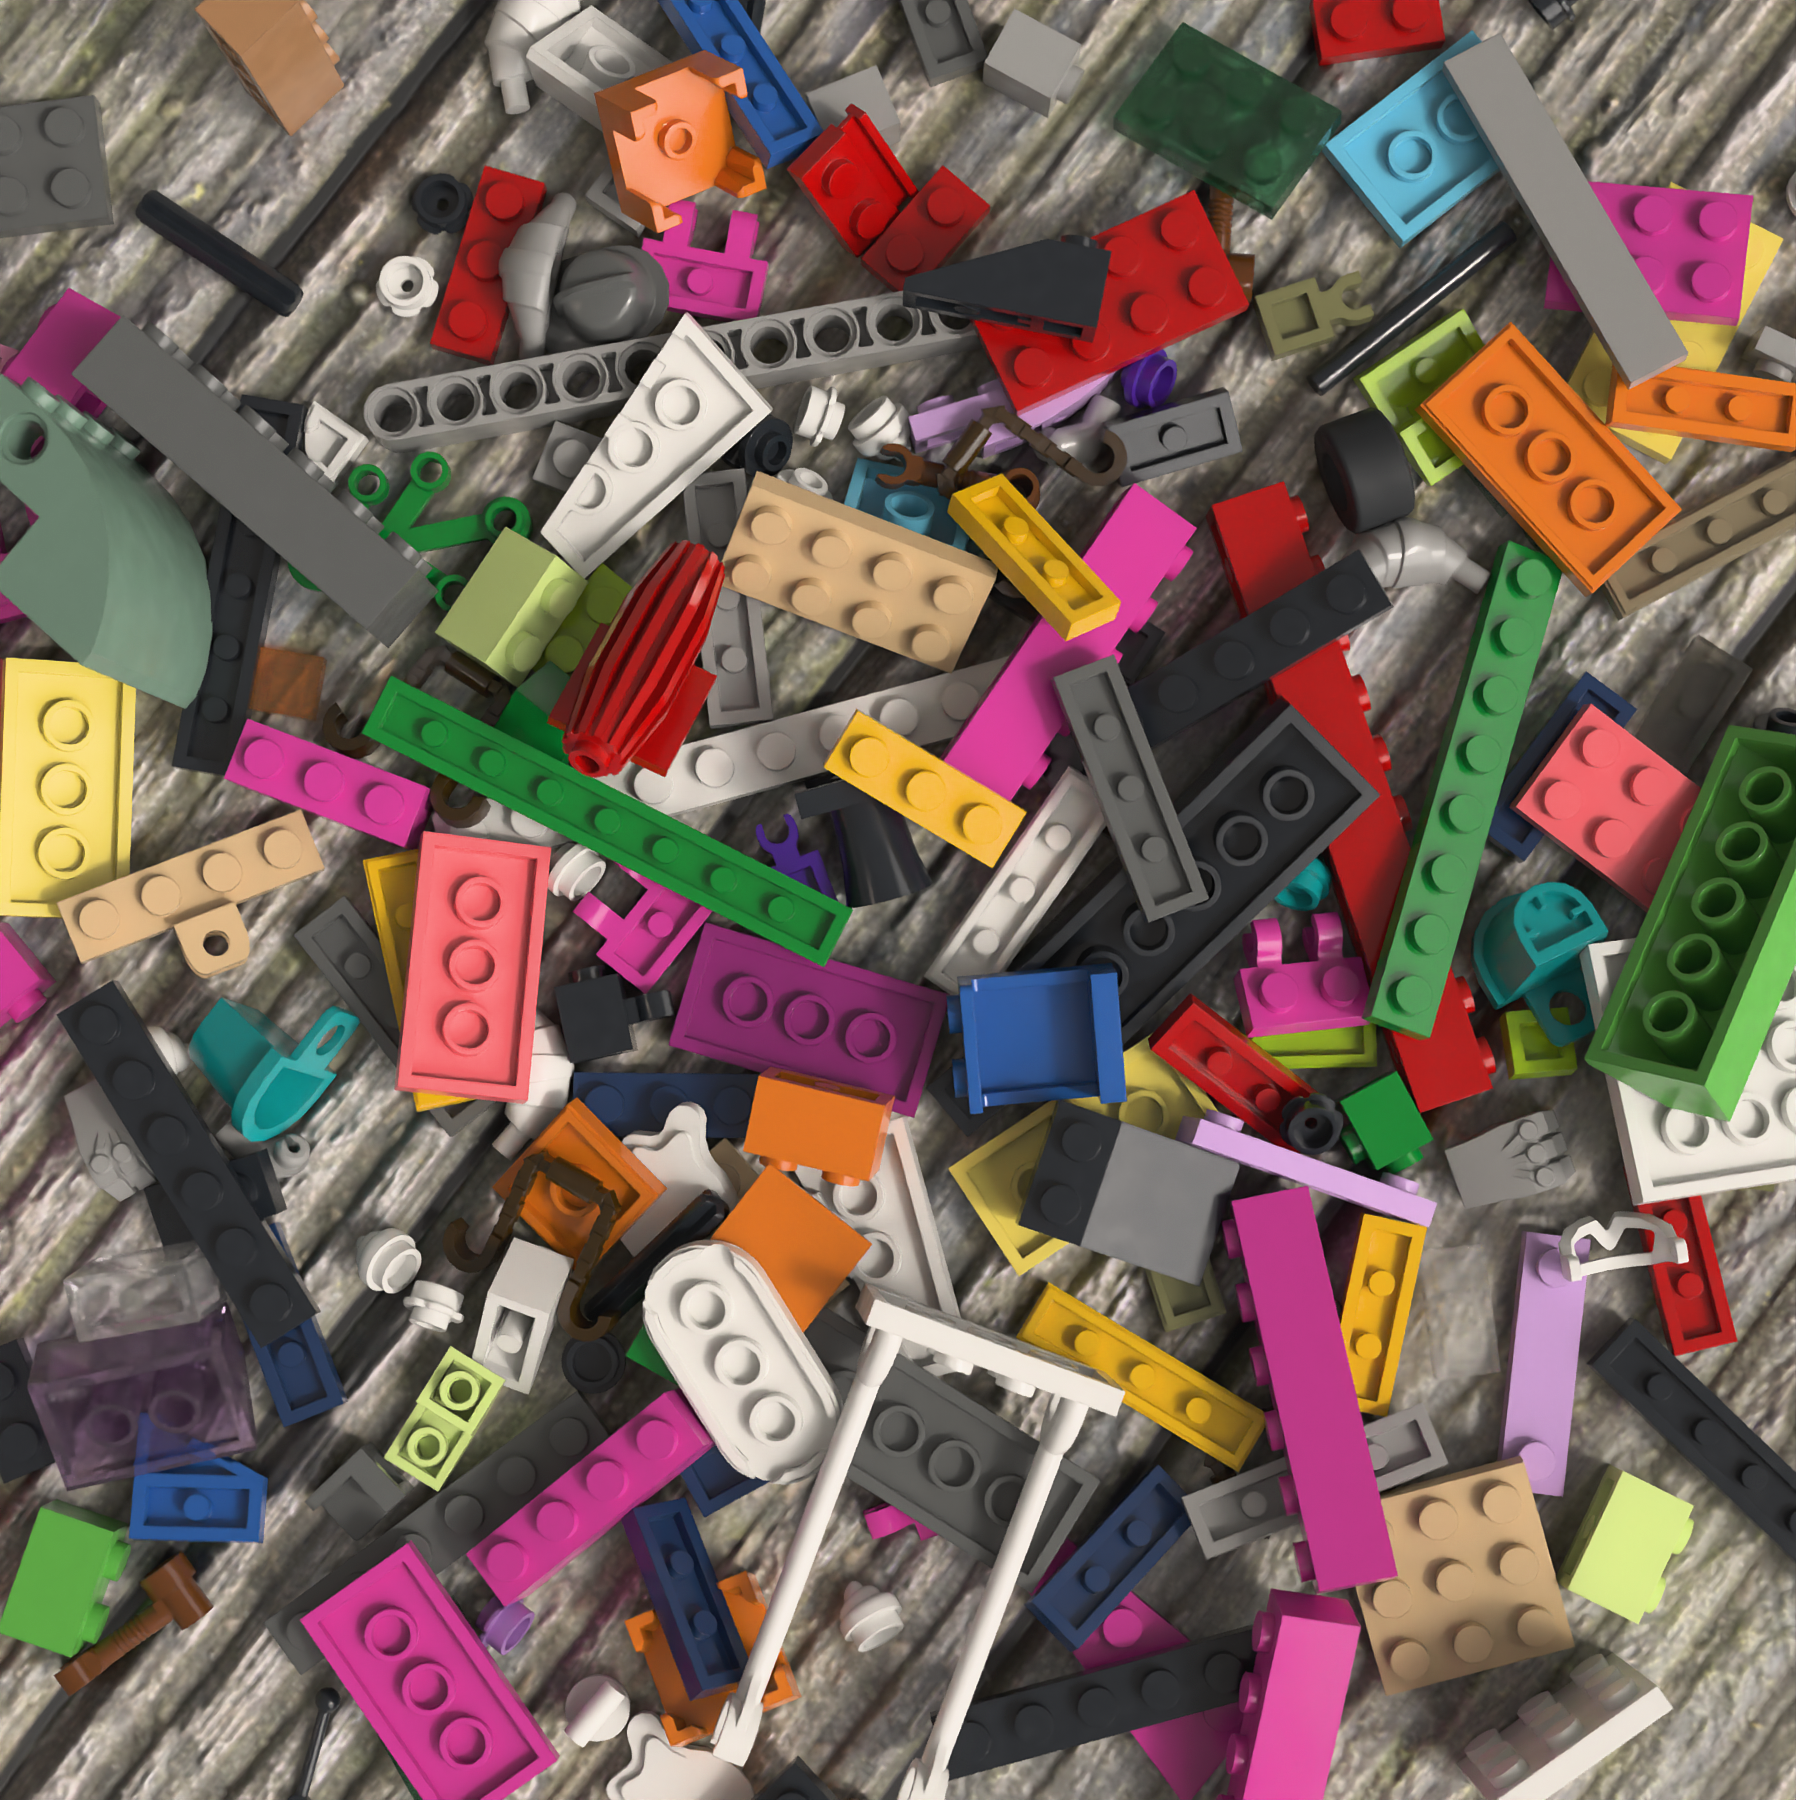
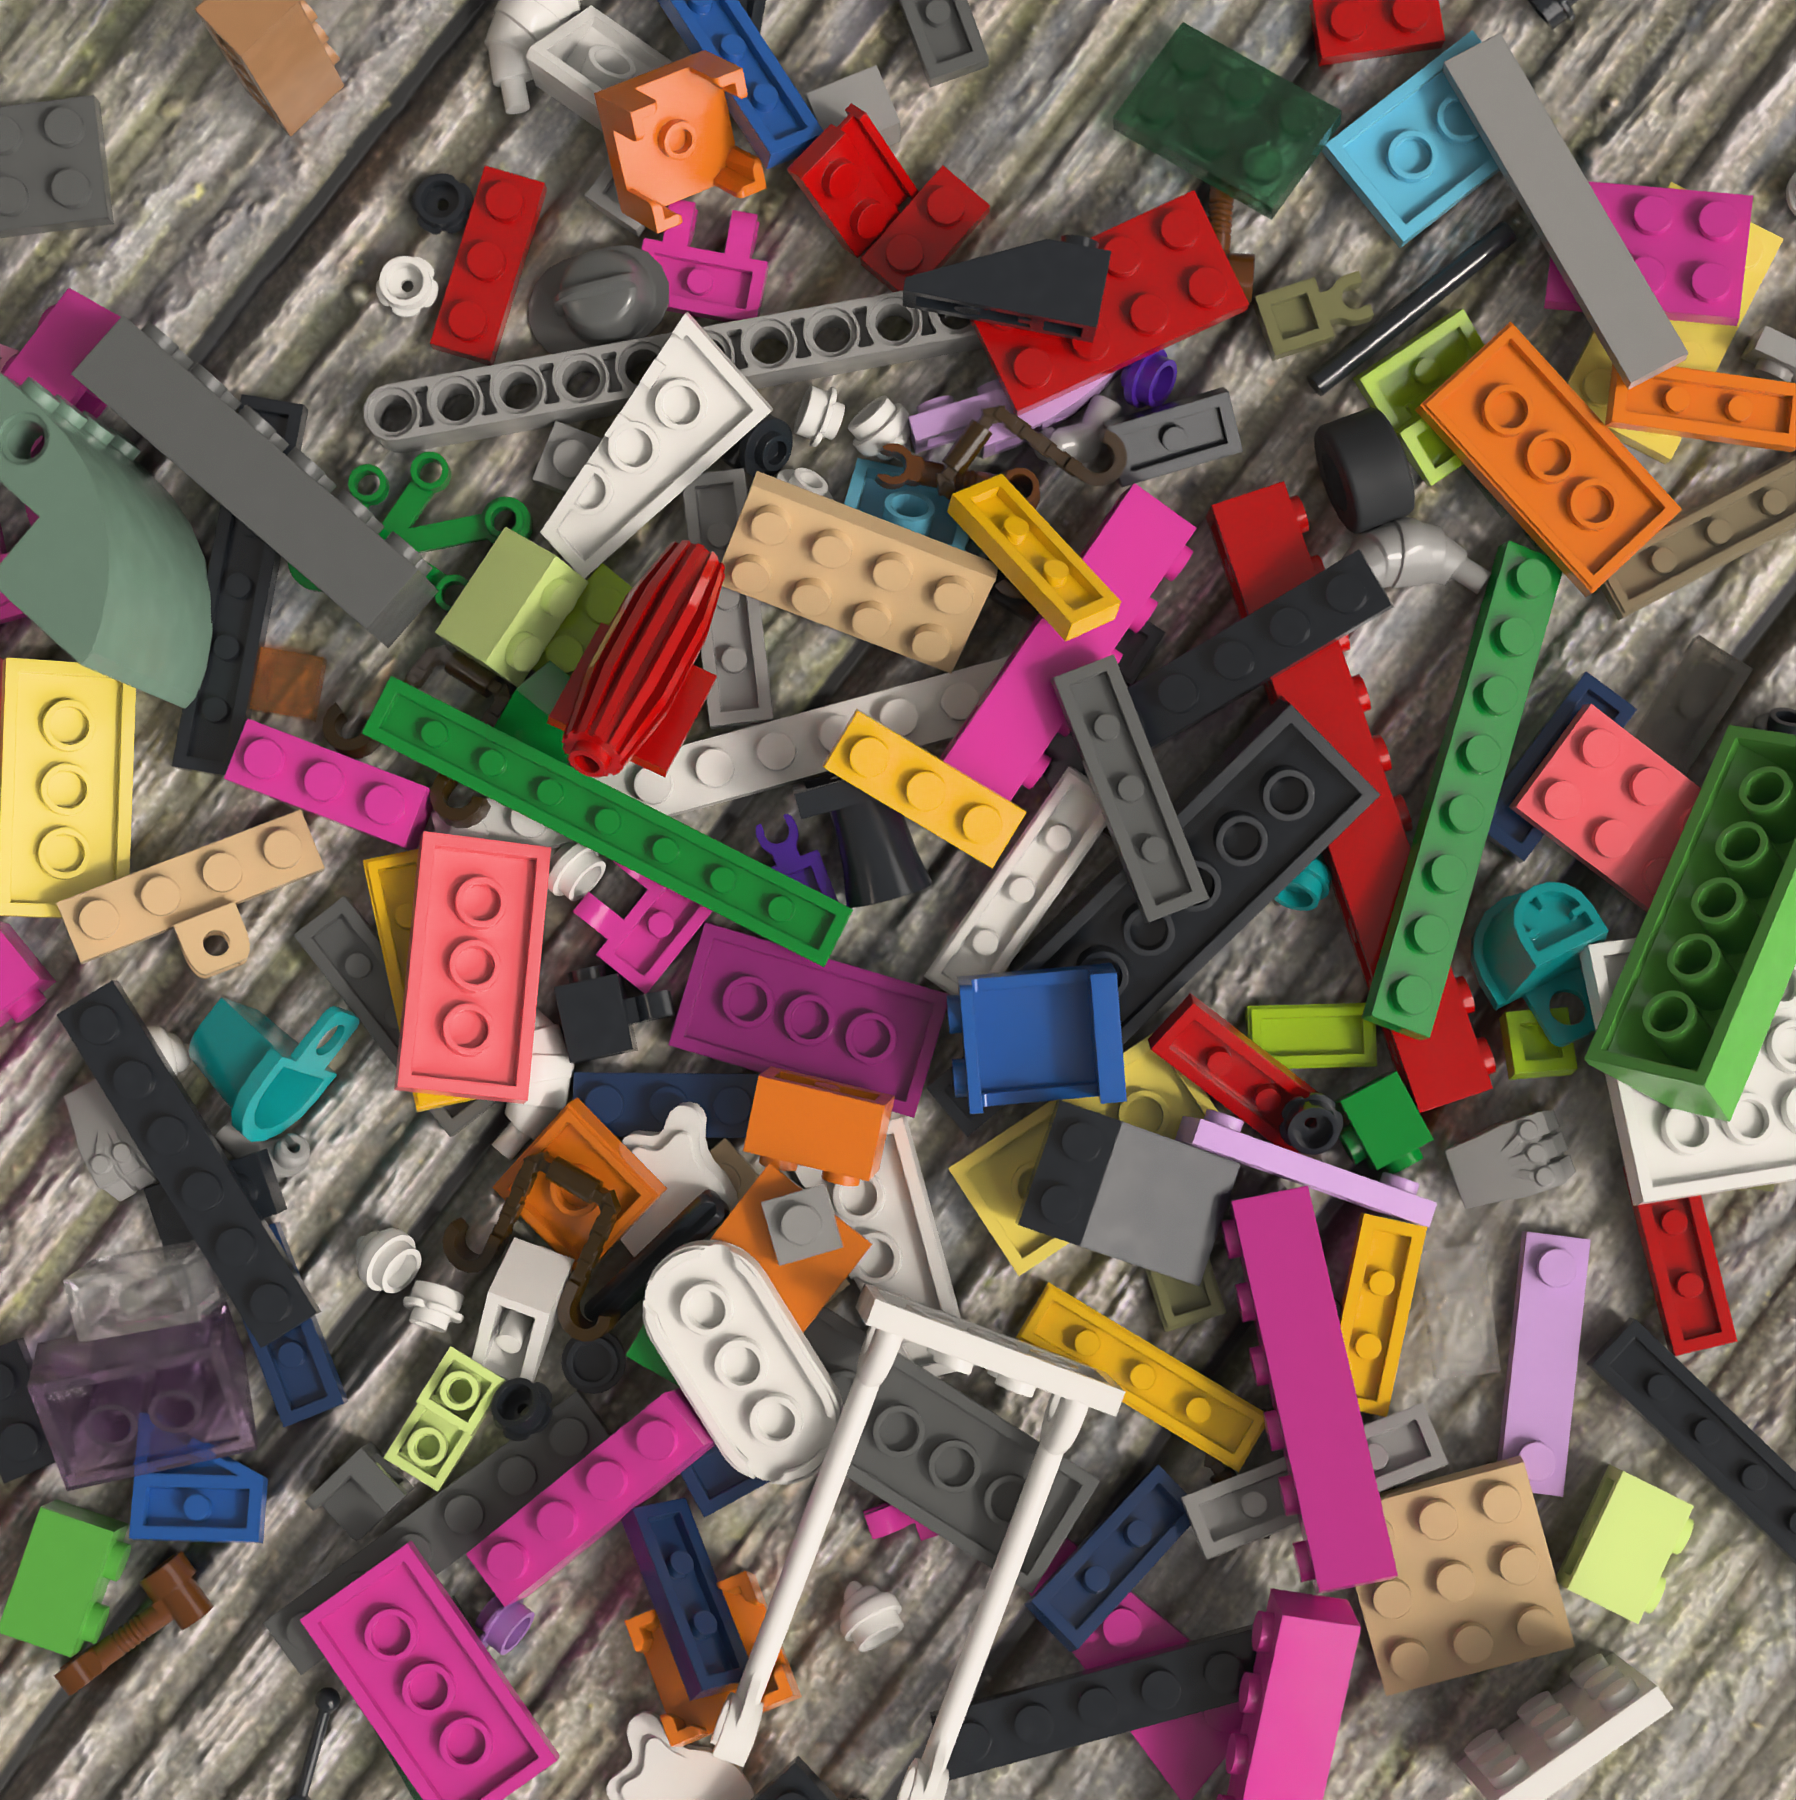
black axle [135,190,304,317] -> none
white tile [304,401,369,491] -> none
light grey piece [499,193,577,360] -> none
white plate [564,1674,631,1747] -> none
light grey brick [982,8,1085,118] -> none
dark pink plate [1233,912,1370,1038] -> none
white helmet [1558,1211,1689,1282] -> none
none -> black plate [491,1378,553,1441]
none -> light grey plate [761,1184,844,1266]

